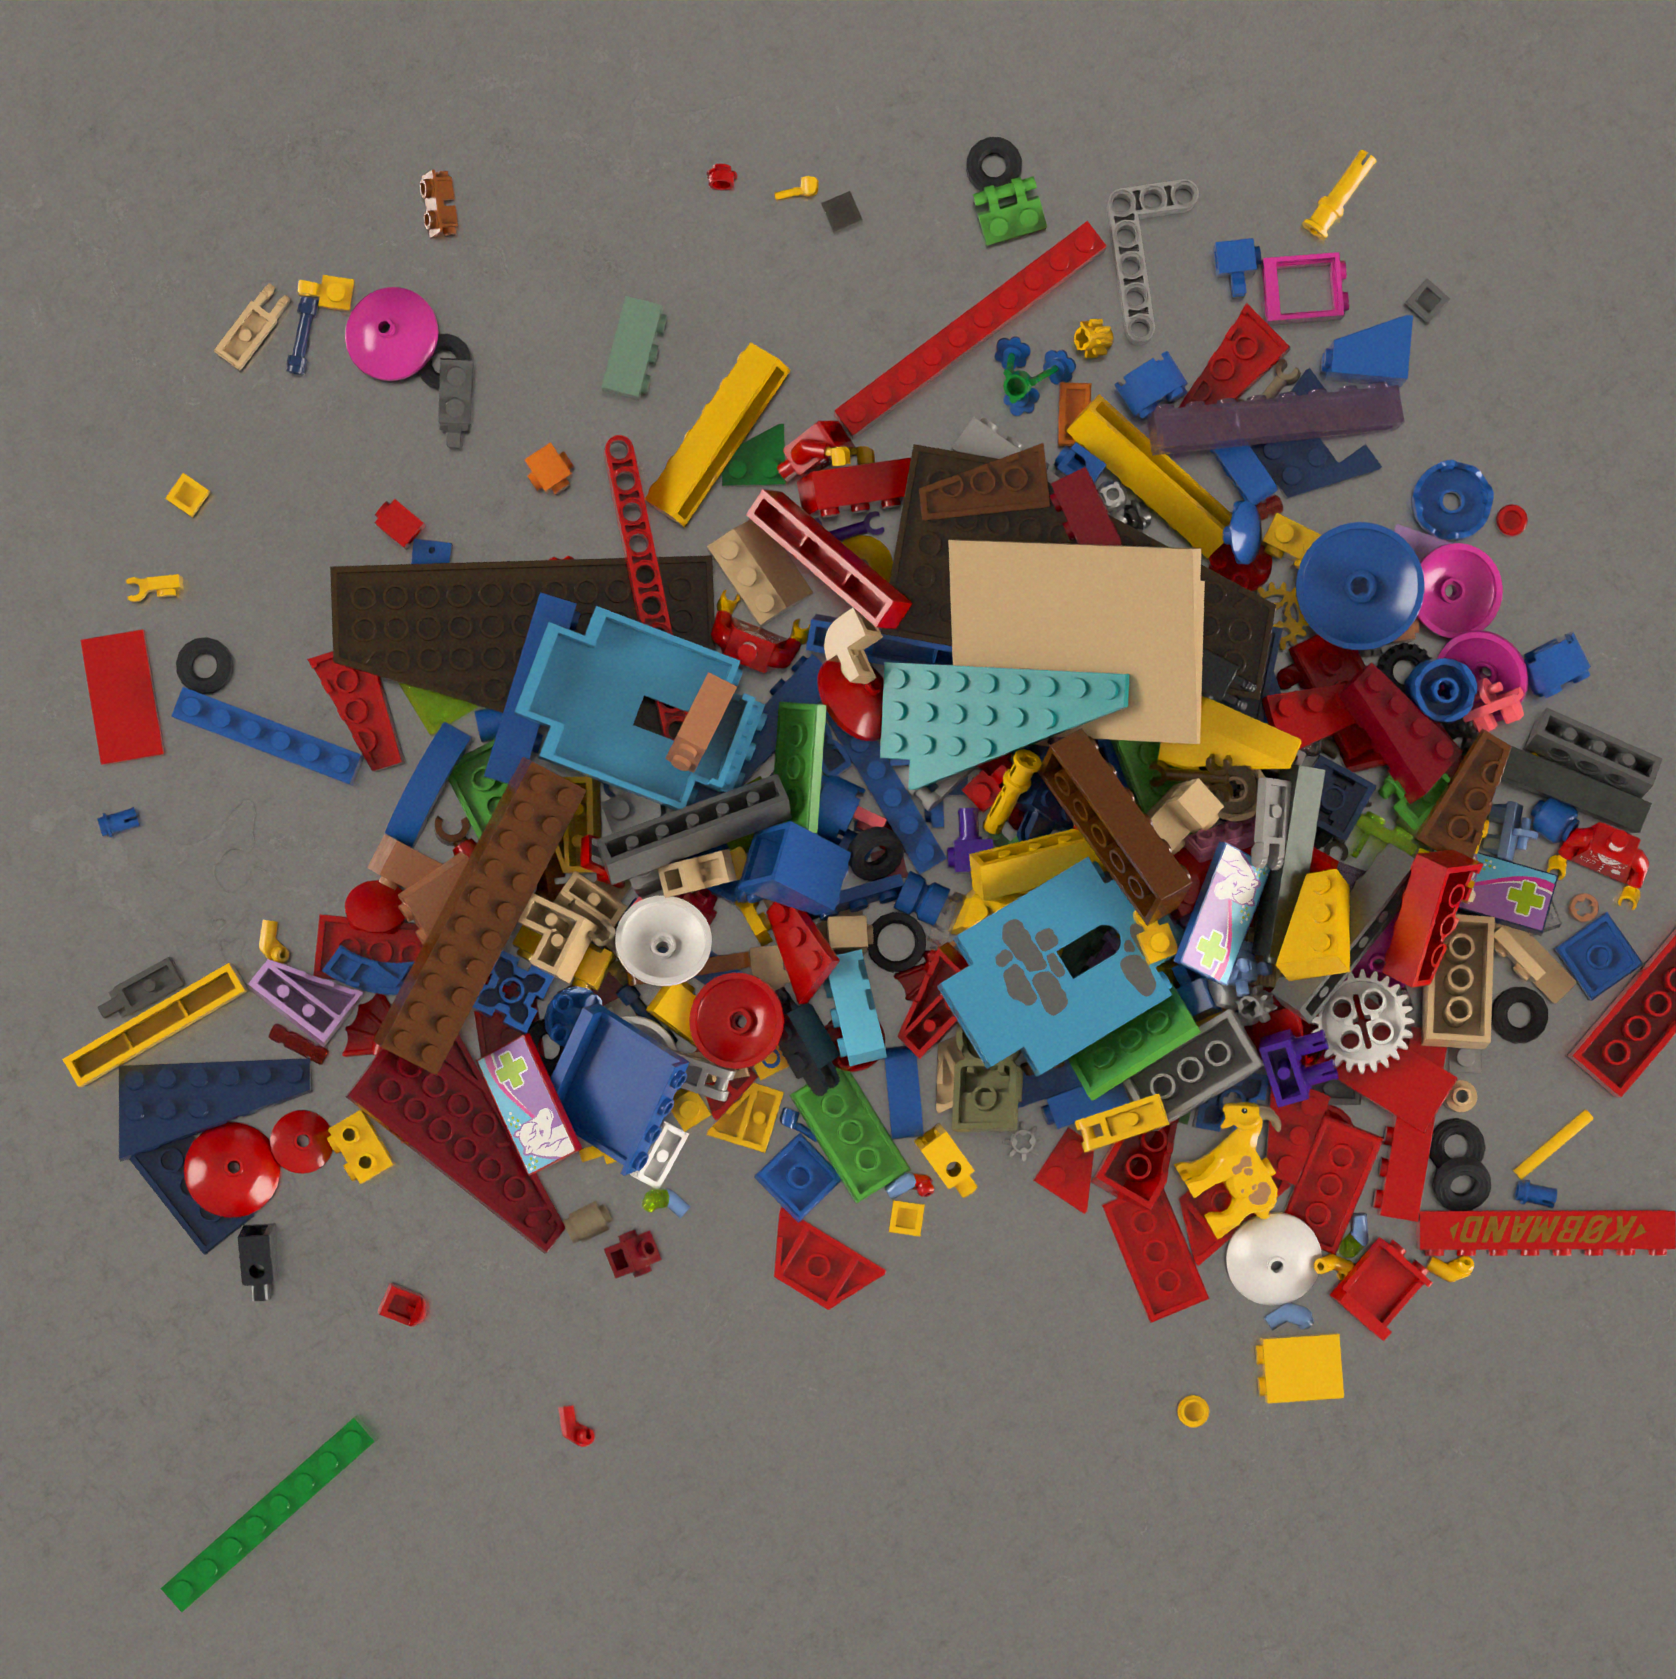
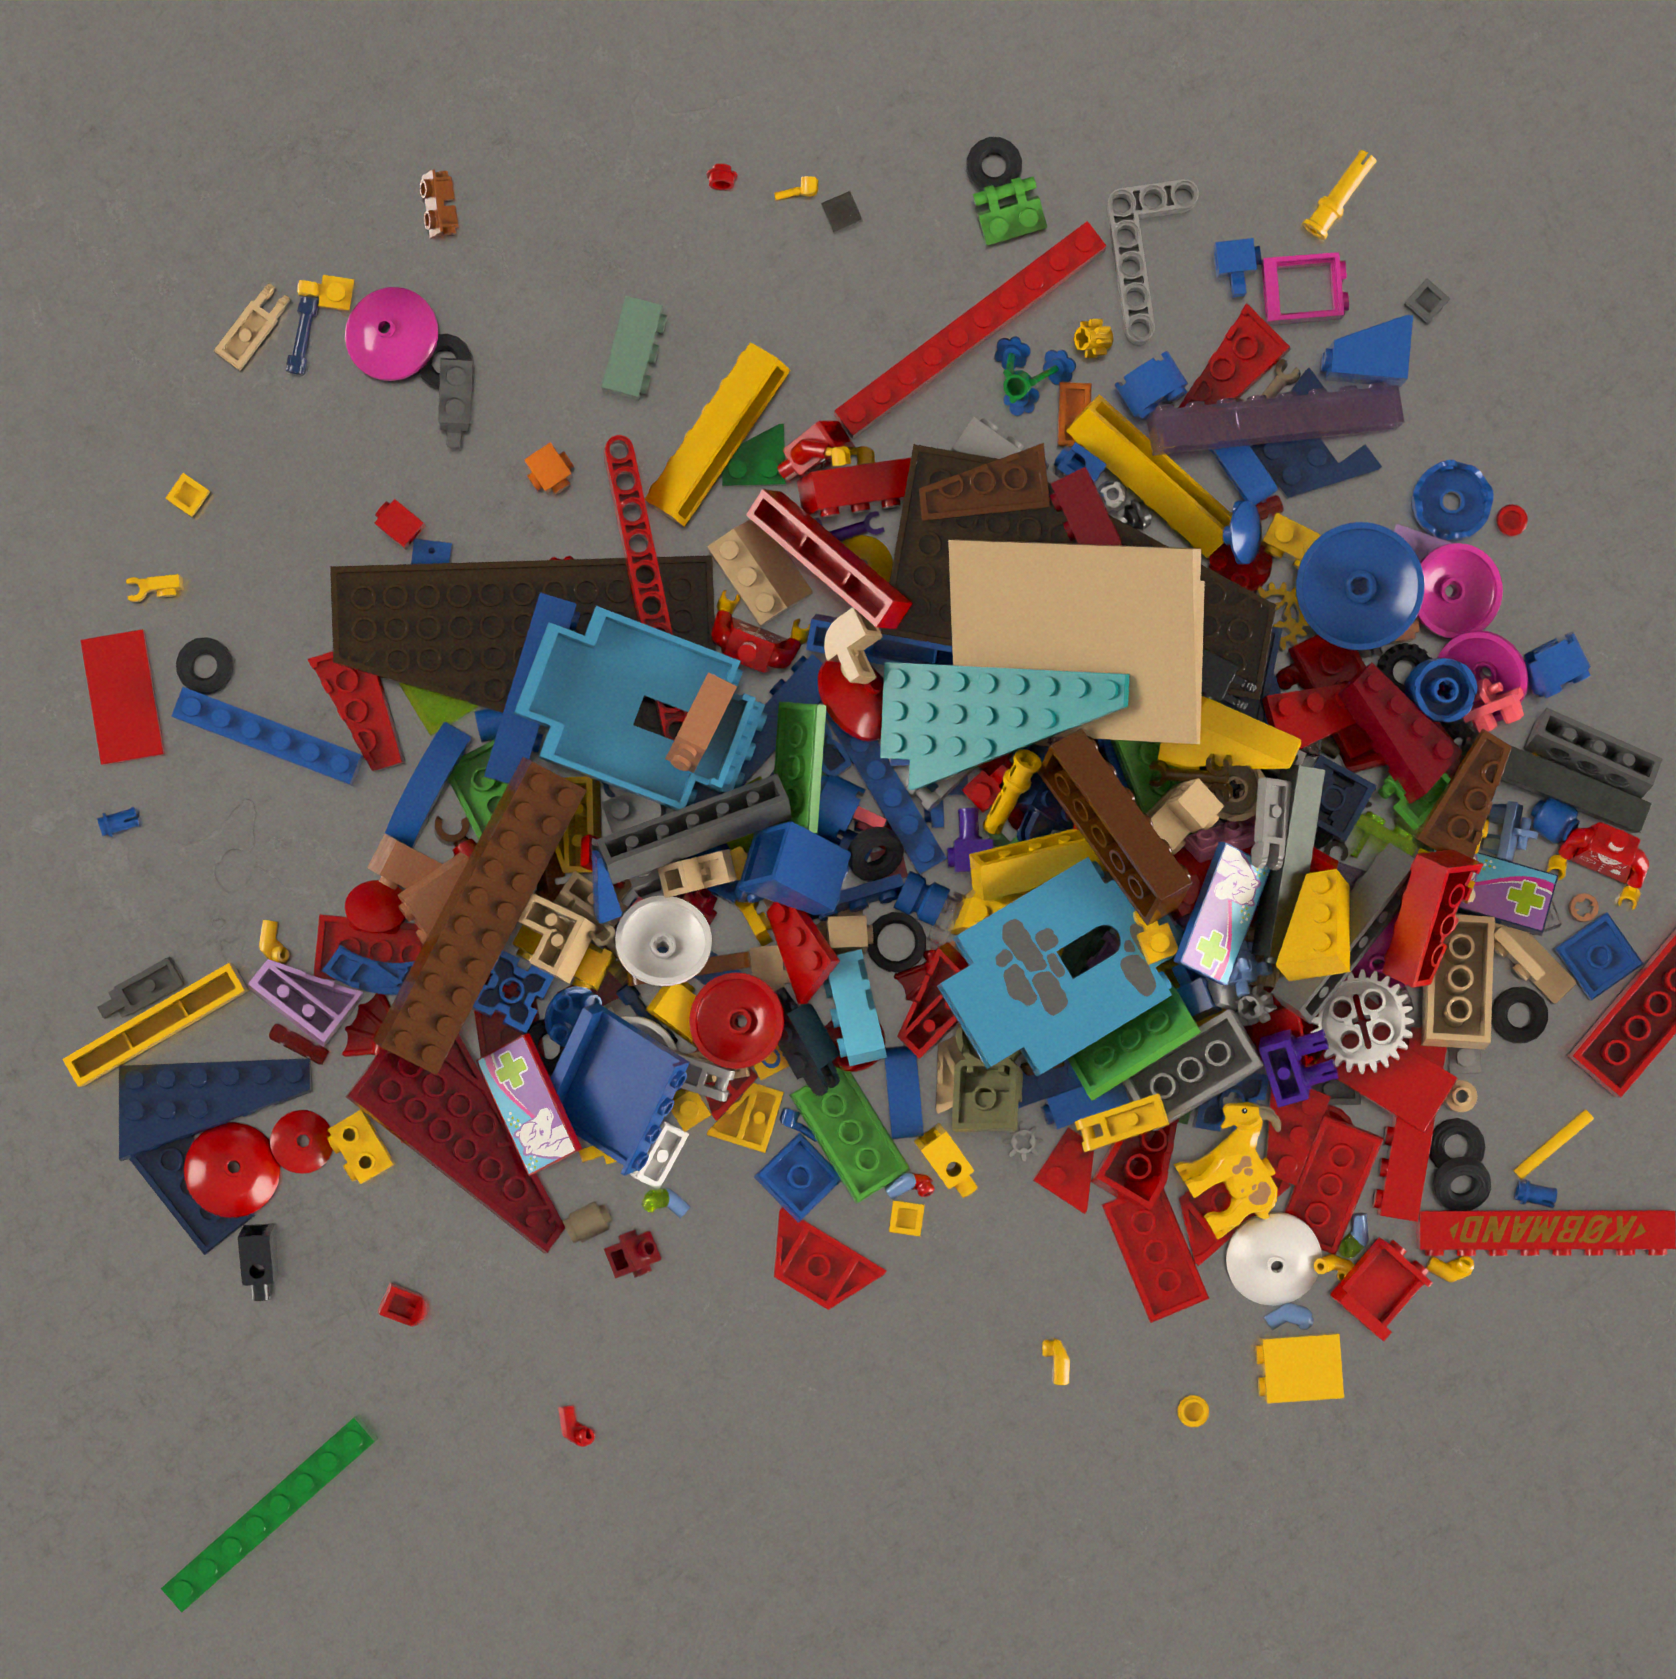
none -> blue slope [592,850,623,924]
none -> yellow arm [1042,1338,1070,1385]

